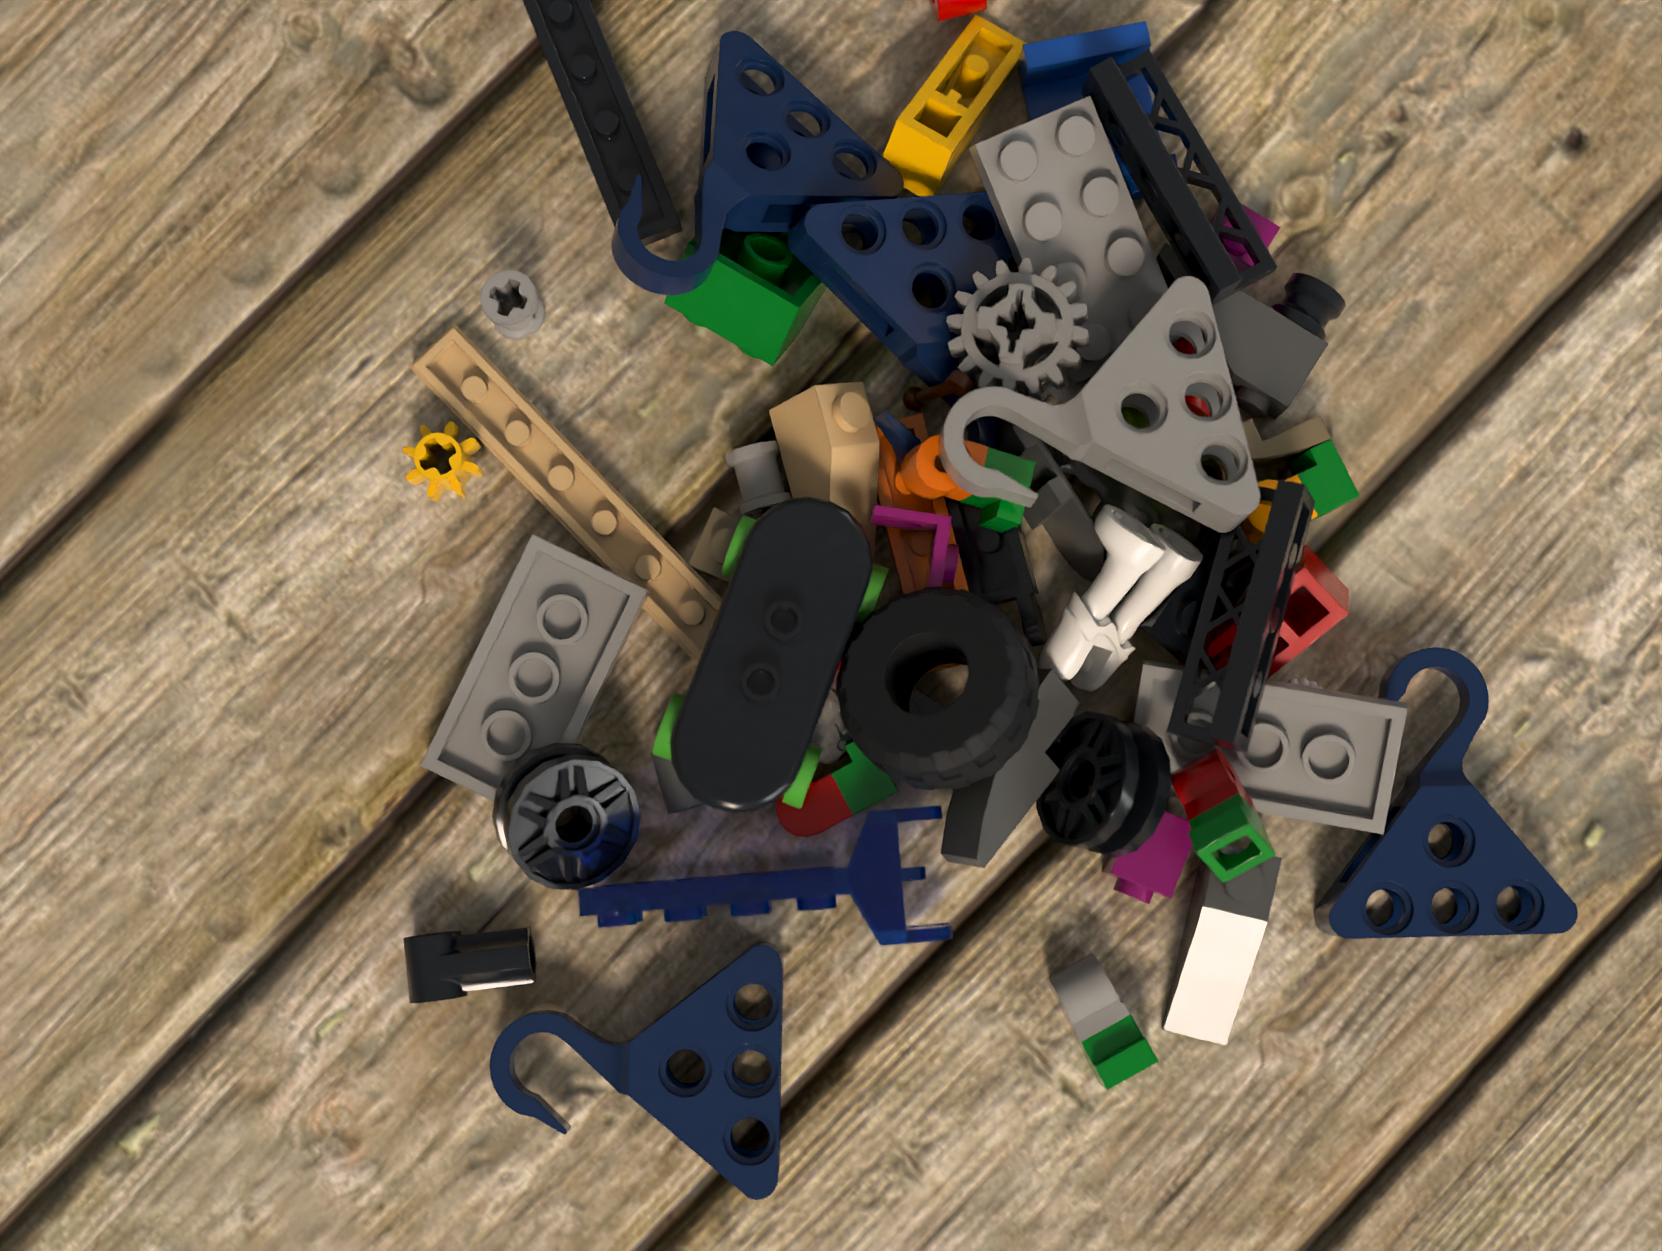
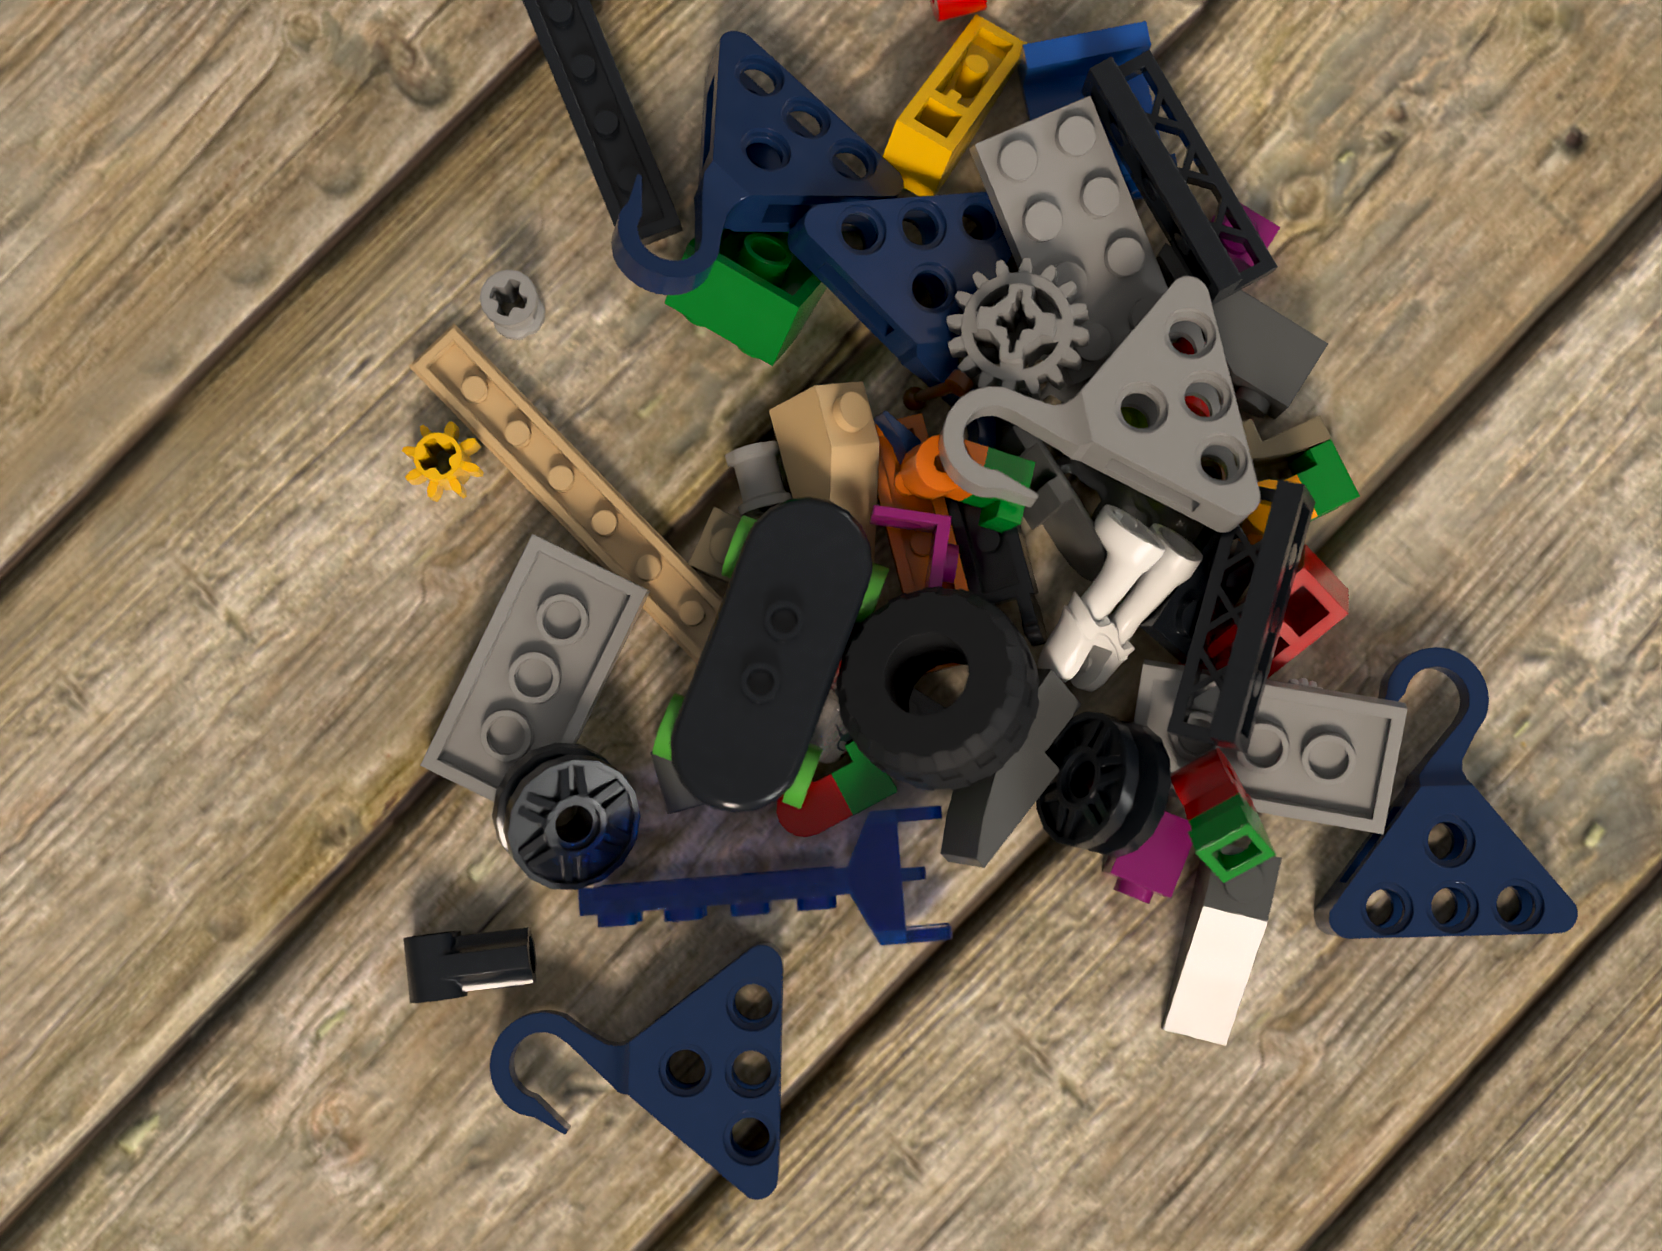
leg [1047,953,1159,1090] -> none
black wheel [1271,273,1346,341] -> none

